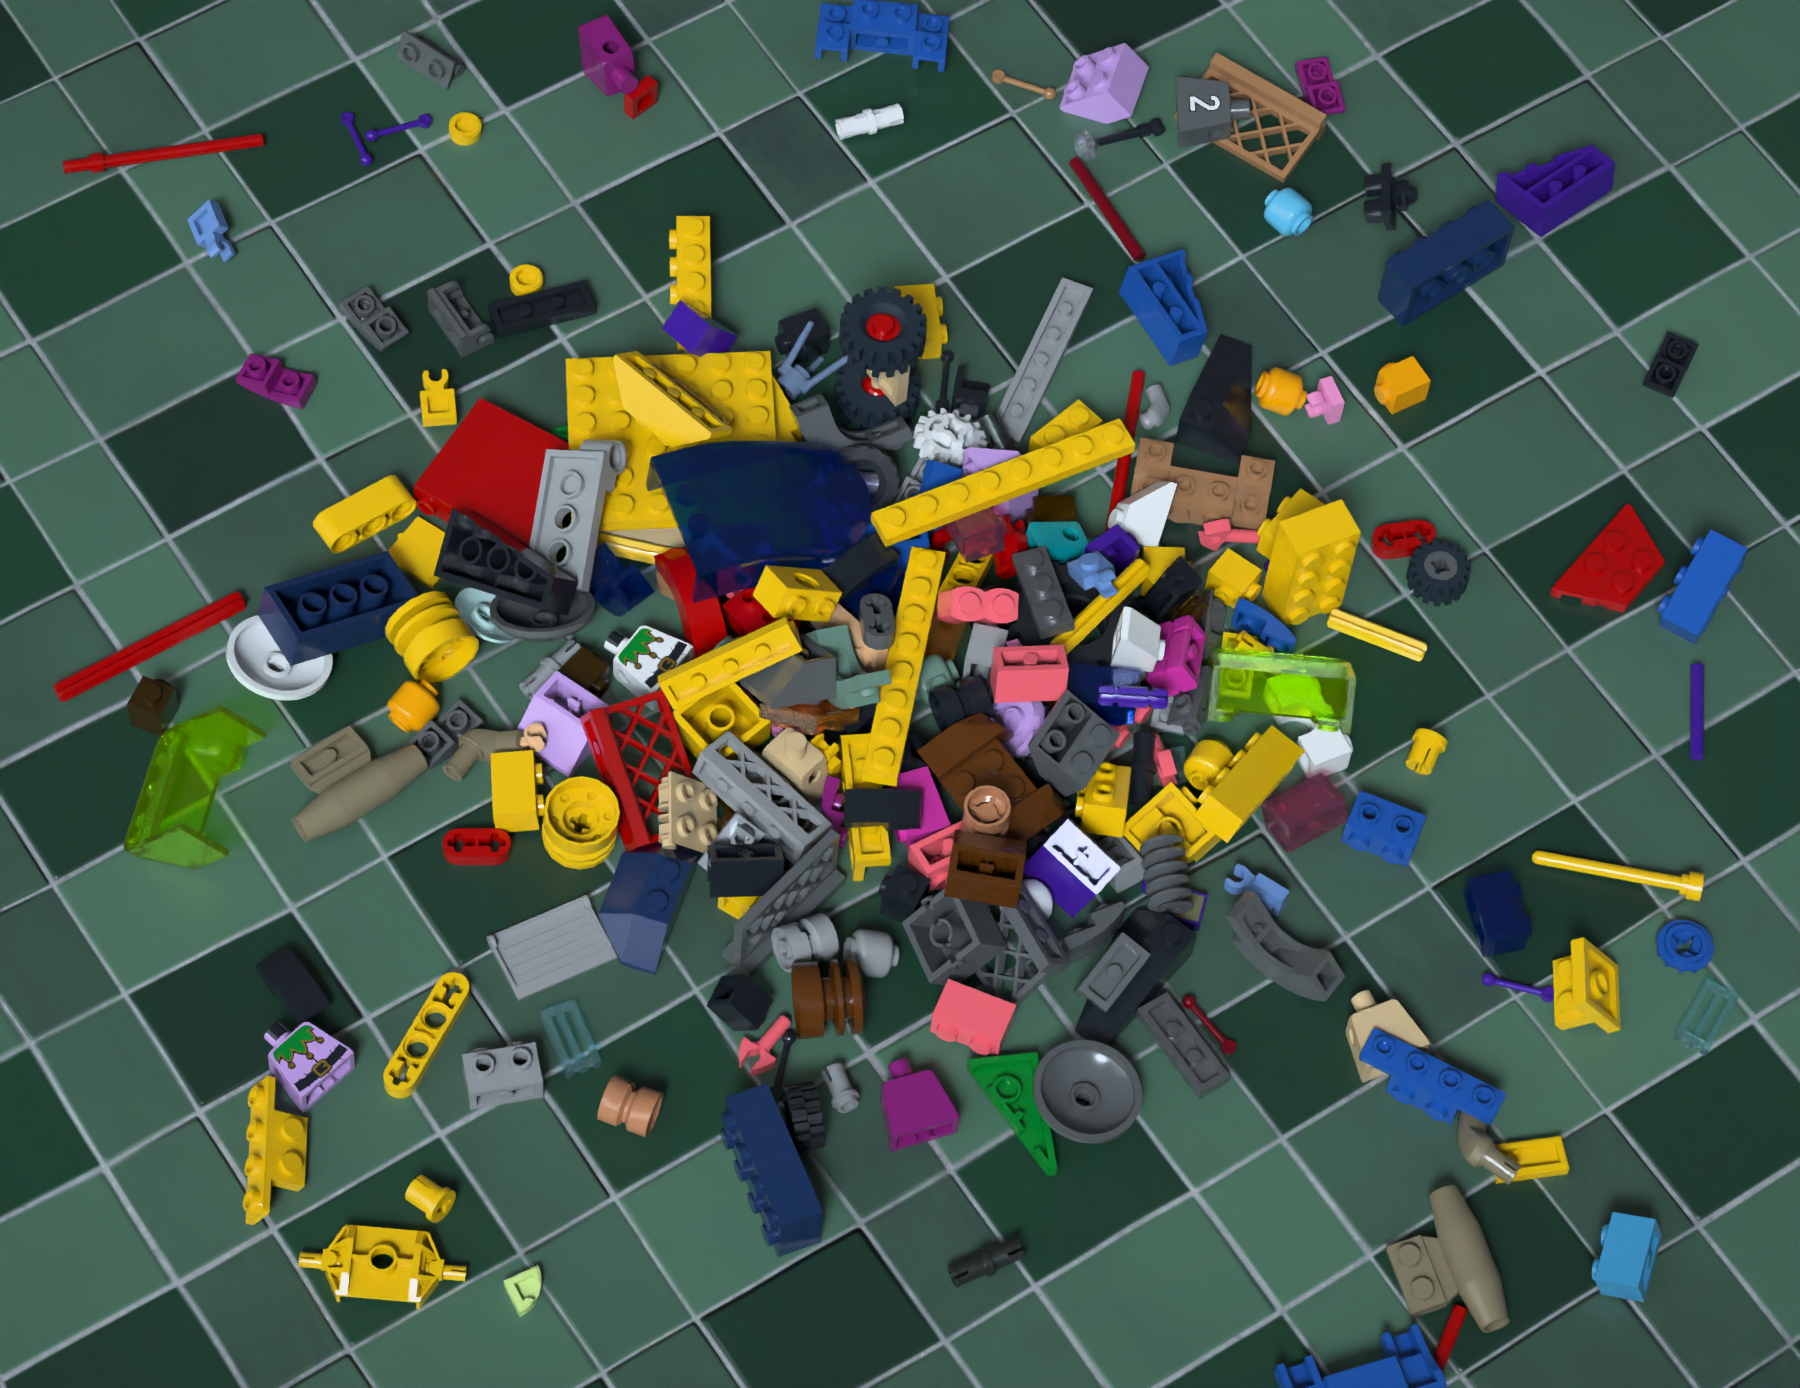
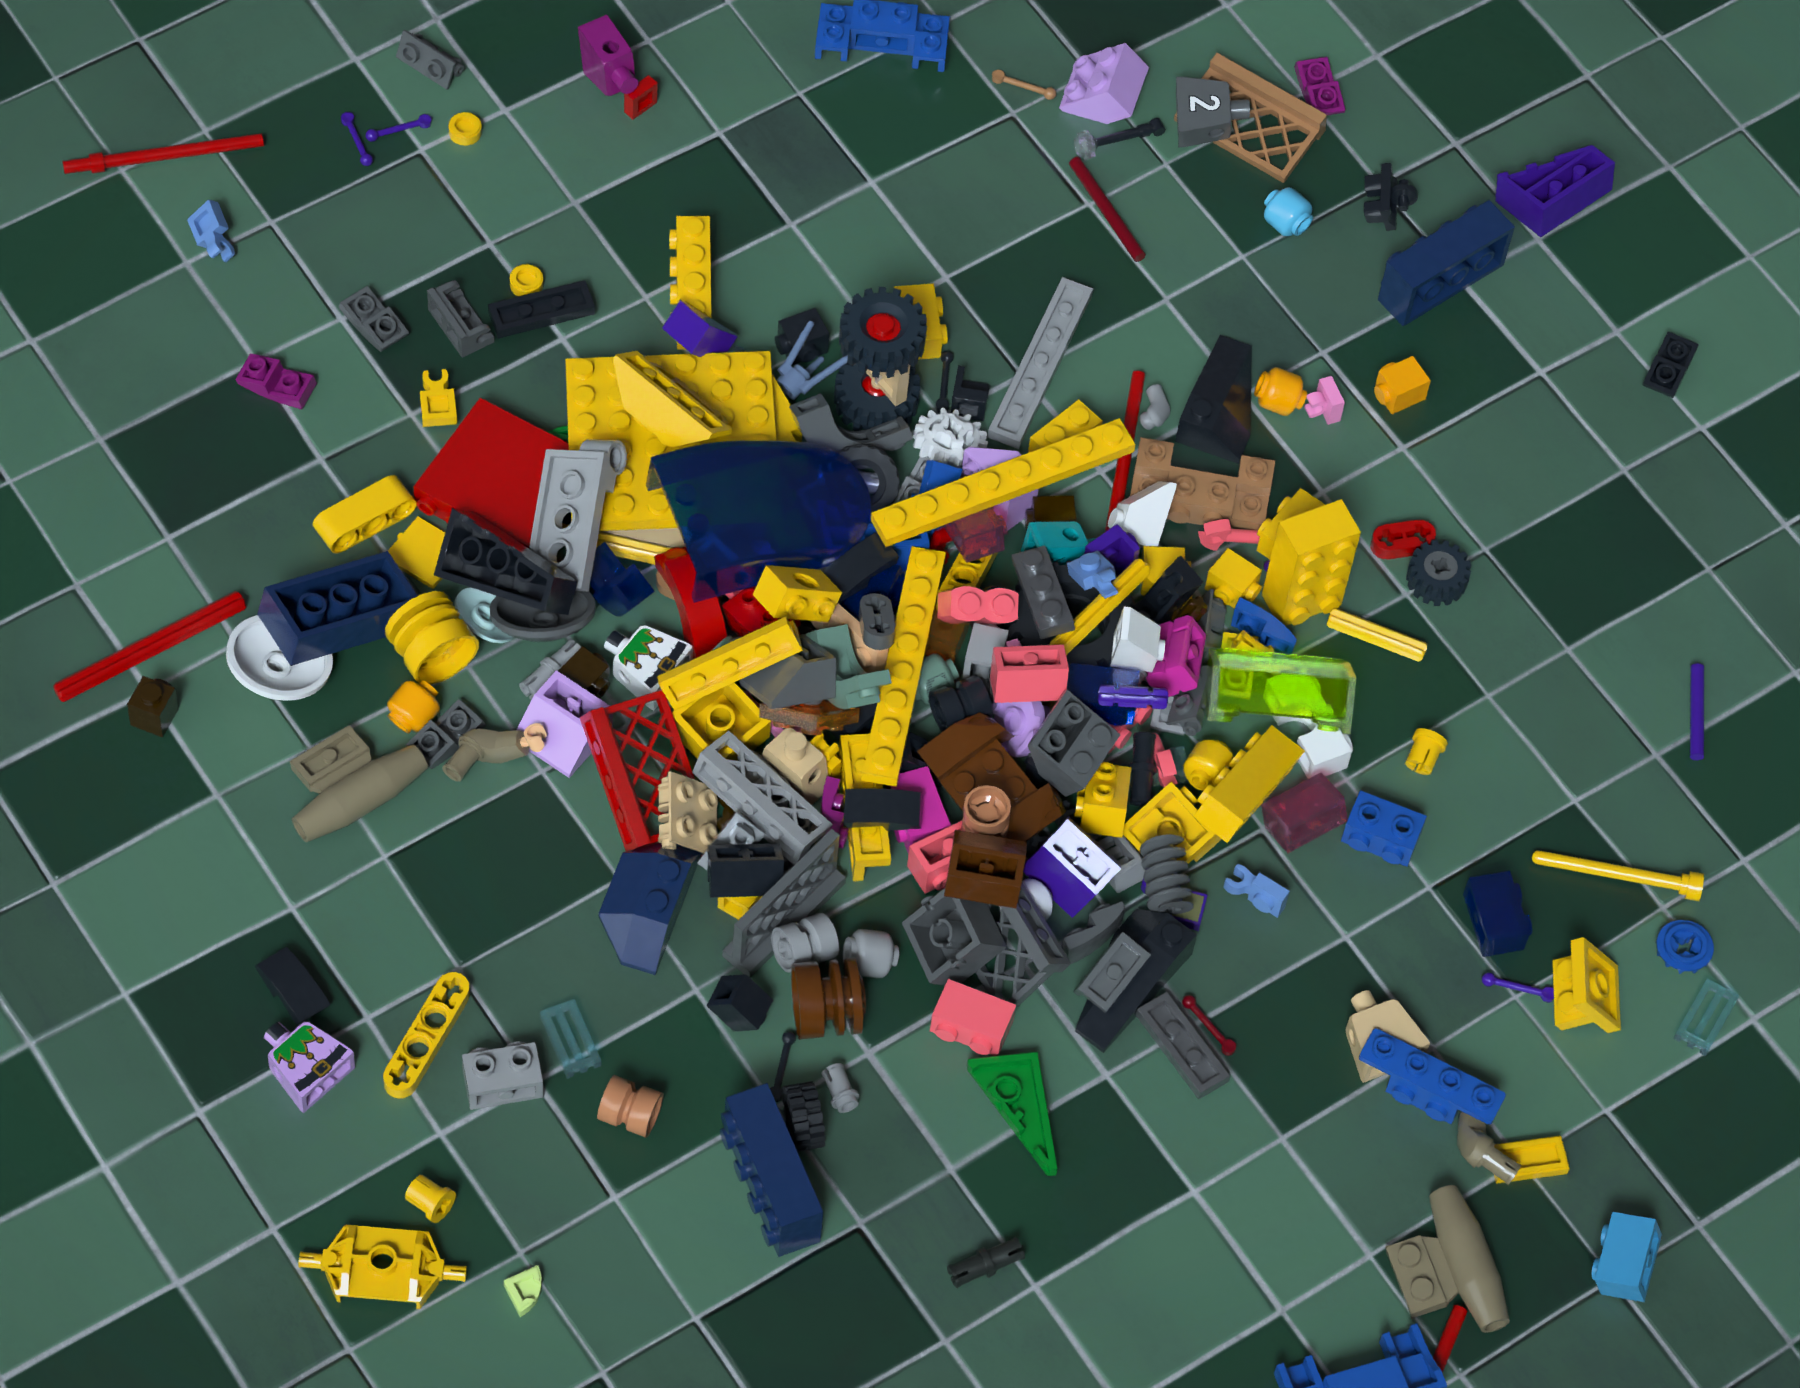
clear neon green windscreen [124,705,267,869] -> none
yellow bracket [243,1075,308,1225] -> none
red beam [442,828,511,865] -> none
light grey piece [486,894,617,1001] -> none
yellow brick [490,750,545,832] -> none
yellow wheel [542,776,620,870] -> none
coral bar [739,1015,791,1076] -> none
white pin [835,103,904,140] -> none
black brick [878,865,931,923] -> none
magenta torso [880,1059,959,1152] -> none
pearl dark grey pin [977,410,1016,451] -> none
red plate [993,515,1028,580] -> none
dark grey dish [1032,1040,1142,1144] -> none
blue wedge [1119,249,1208,366] -> none
dark grey arch [1225,891,1345,1002] -> none
red wing [1550,503,1665,613] -> none
blue wedge [1657,529,1748,645] -> none

